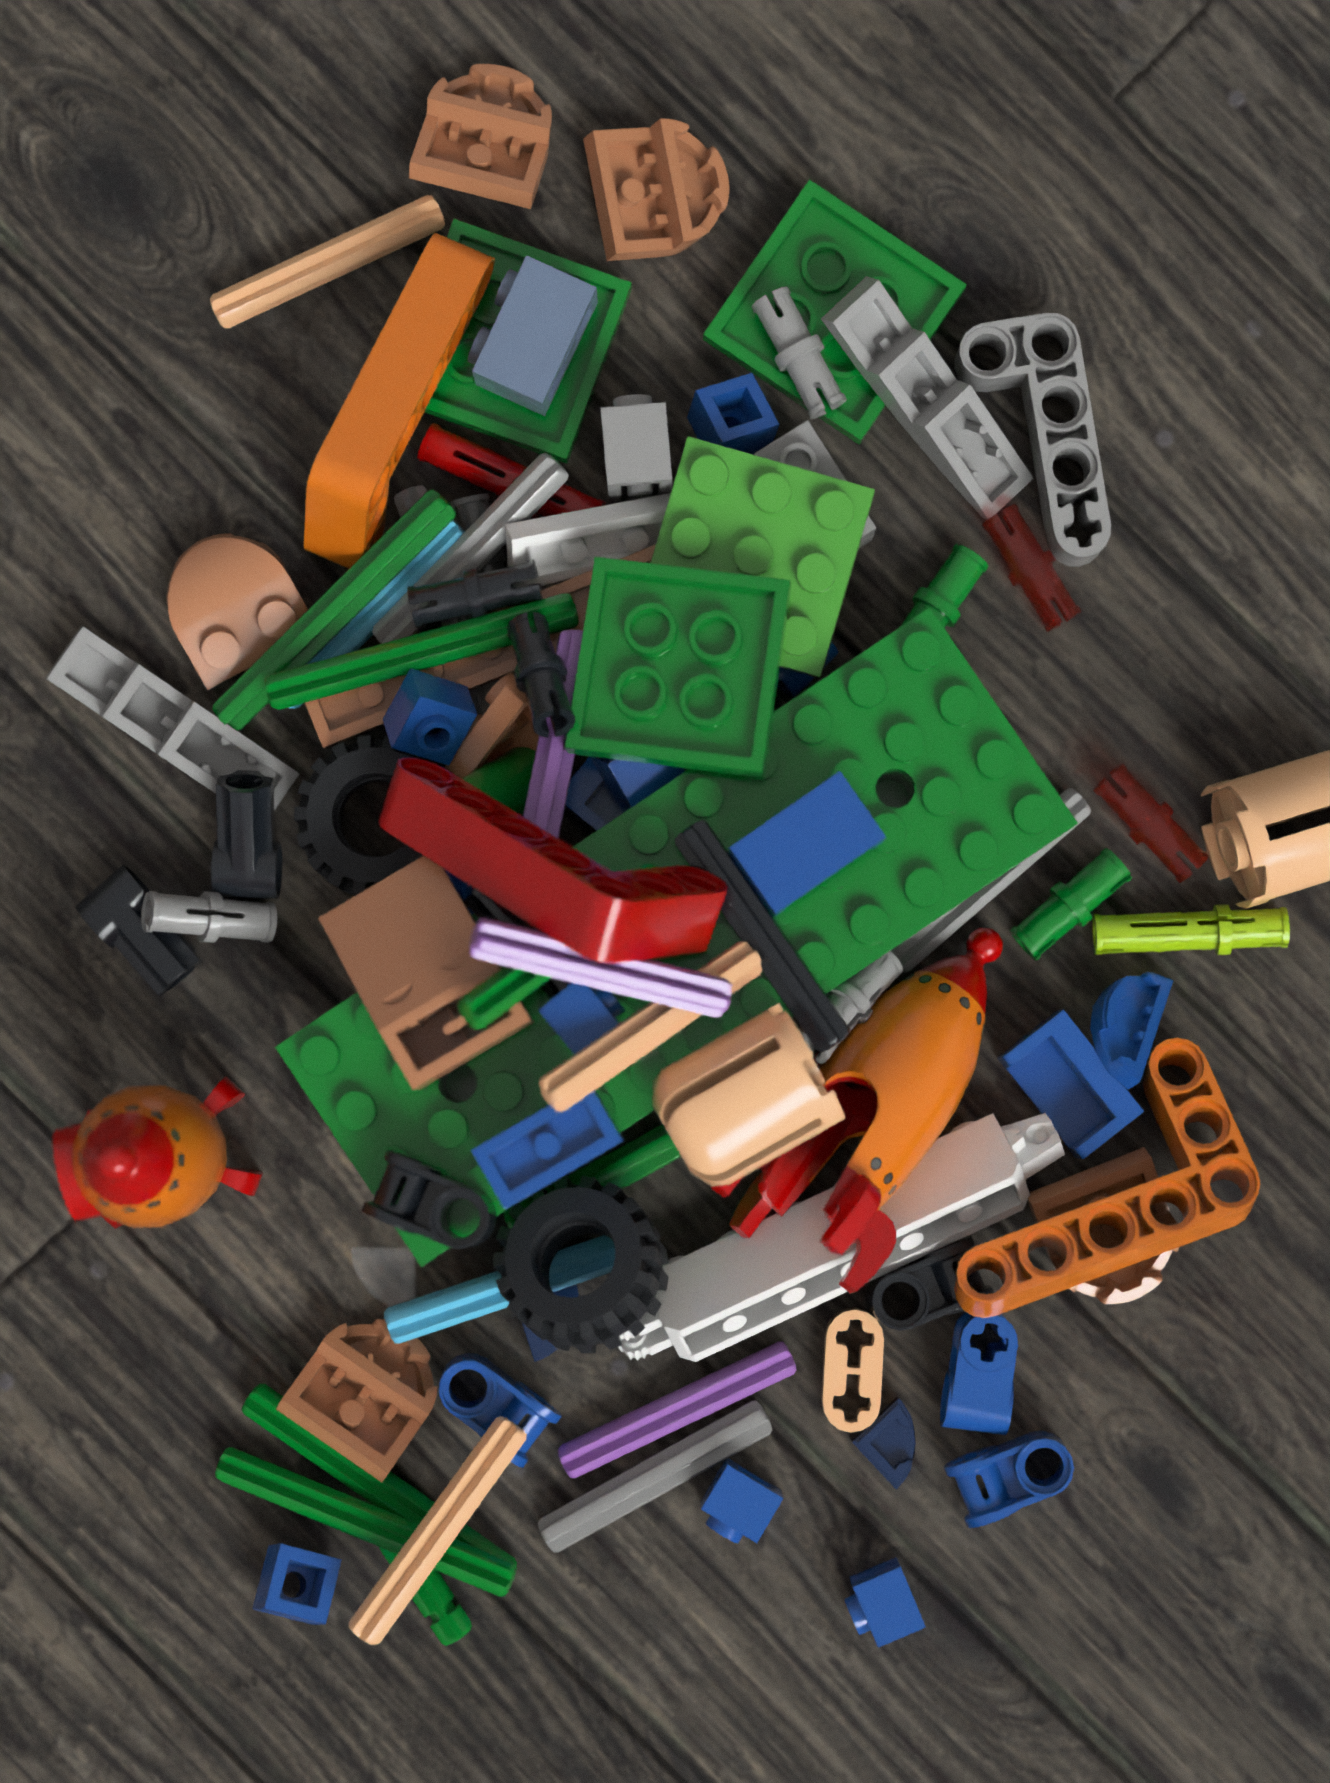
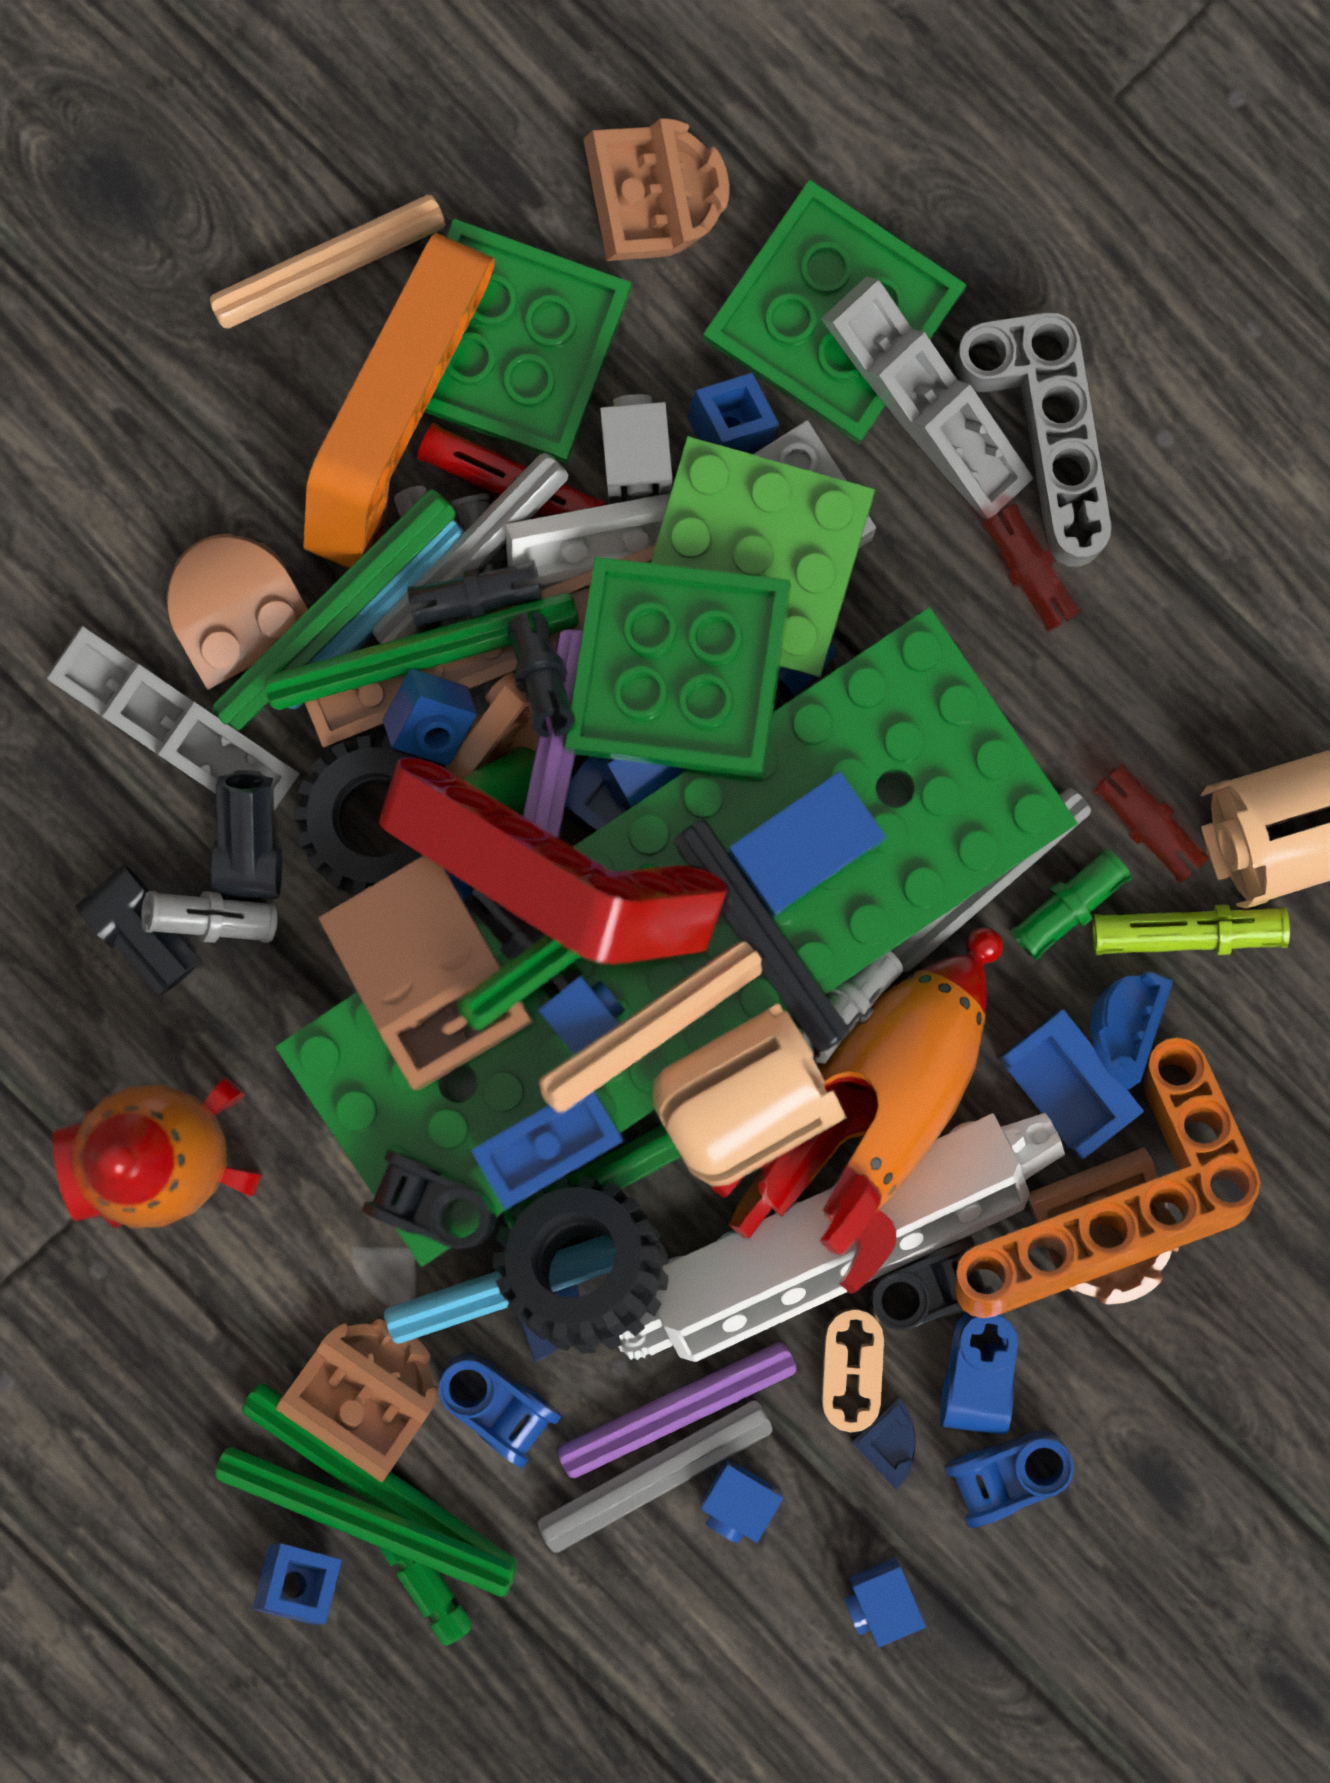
light nougat axle [348,1416,527,1645] -> none
nougat slope [409,64,552,209] -> none
sand blue brick [468,255,598,416] -> none
axle [469,918,732,1018] -> none
light grey pin [752,286,847,419] -> none
green pin [900,544,989,628] -> none

